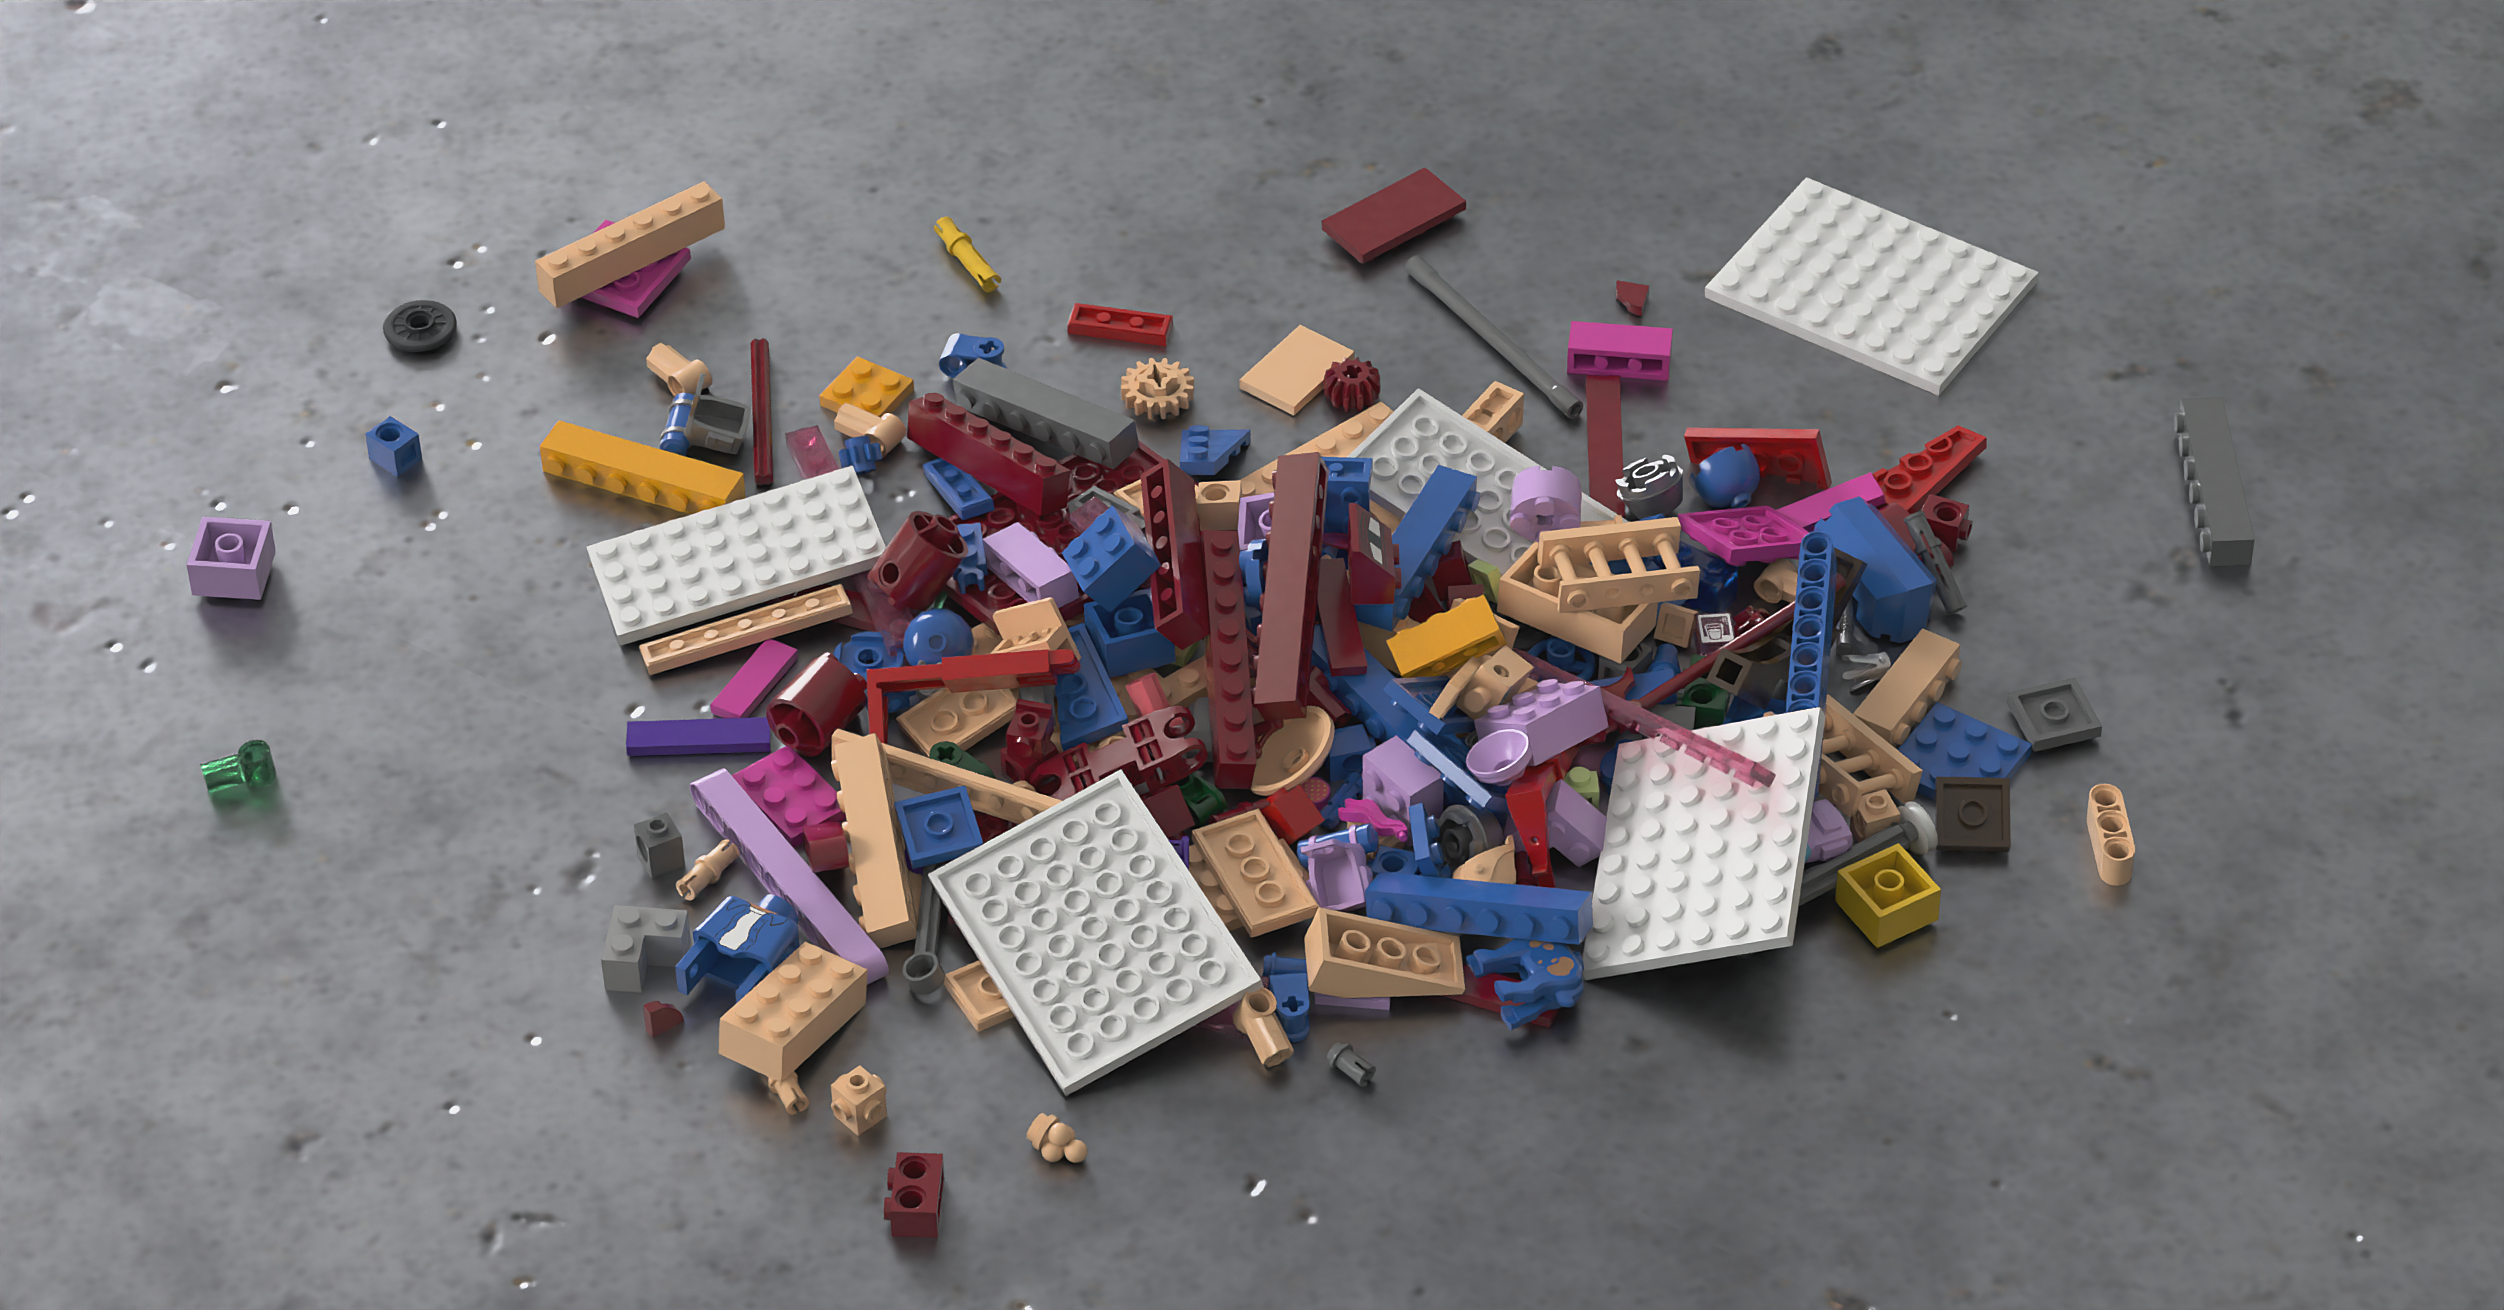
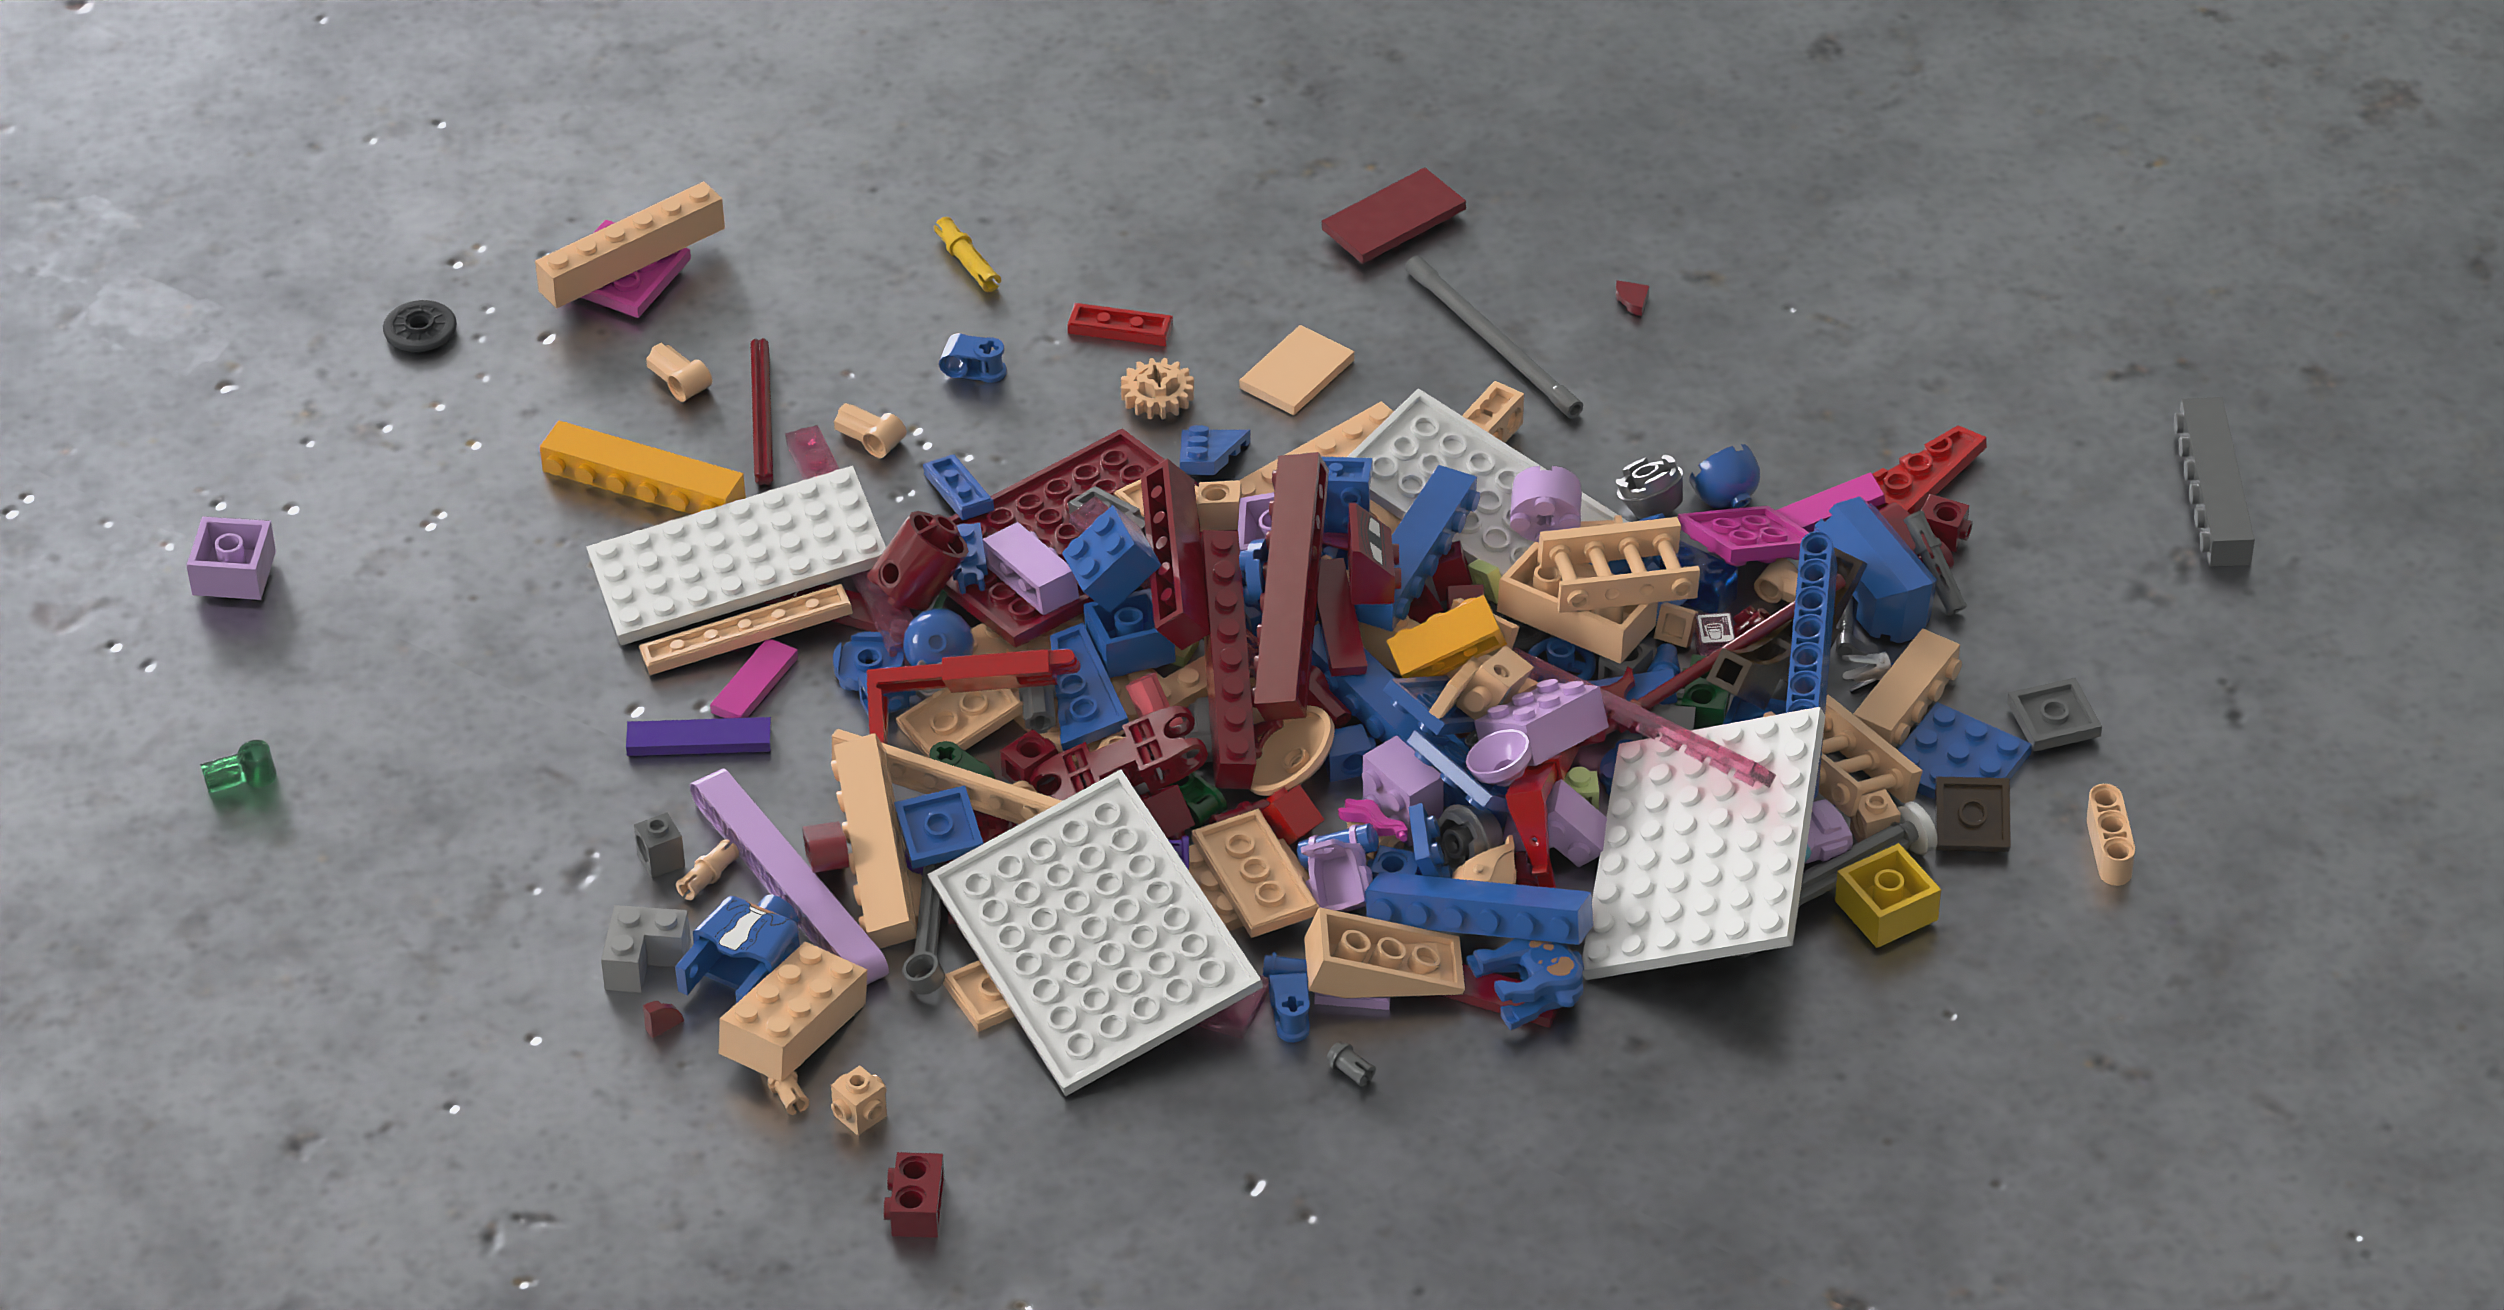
blue brick [365,416,422,477] -> none
flat silver piece [660,373,751,456] -> none
dark pink plate [731,746,846,848] -> none
dark red cylinder [766,652,867,757] -> none
light orange plate [819,356,914,418] -> none
blue gear [839,436,882,475] -> none
dark red brick [907,393,1070,516] -> none
brick [952,358,1139,469] -> none
light nougat bracket [990,597,1081,660] -> none
dark red brick [1006,699,1054,760] -> none
light nougat piece [1026,1113,1088,1163] -> none
light nougat piece [1233,987,1294,1067] -> none
coral tile [1301,777,1330,811] -> none
blue axle [1319,772,1363,830] -> none
dark red gear [1324,357,1381,412] -> none
dark pink brick [1567,321,1673,381] -> none
dark red tile [1585,375,1625,519] -> none
red wing [1684,427,1832,490] -> none
white plate [1705,177,2038,396] -> none

